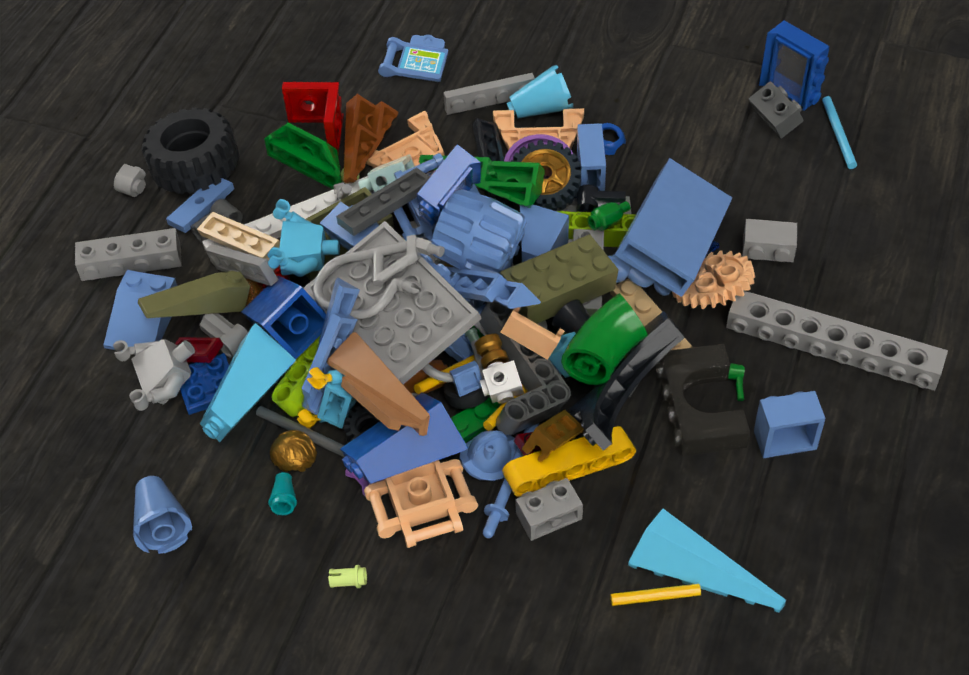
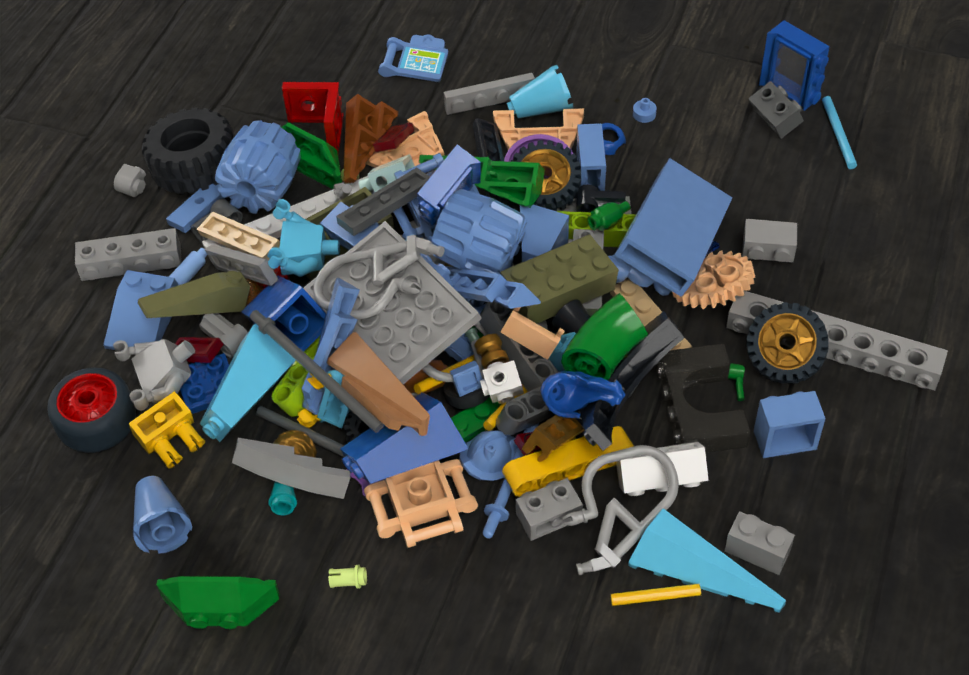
none -> black wheel [47,368,136,453]
none -> yellow brick [129,391,205,469]
none -> green wedge [156,576,280,629]
none -> light blue cylinder [169,248,208,286]
none -> medium blue wheel [215,120,301,214]
none -> light grey slope [232,438,350,499]
none -> dark grey bar [250,310,384,433]
none -> dark red tile [373,122,415,152]
none -> blue piece [540,371,625,419]
none -> light grey piece [563,445,679,575]
none -> white brick [616,442,709,496]
none -> medium blue tile [633,98,657,123]
none -> light grey brick [724,511,795,575]
none -> wheel [747,302,829,384]

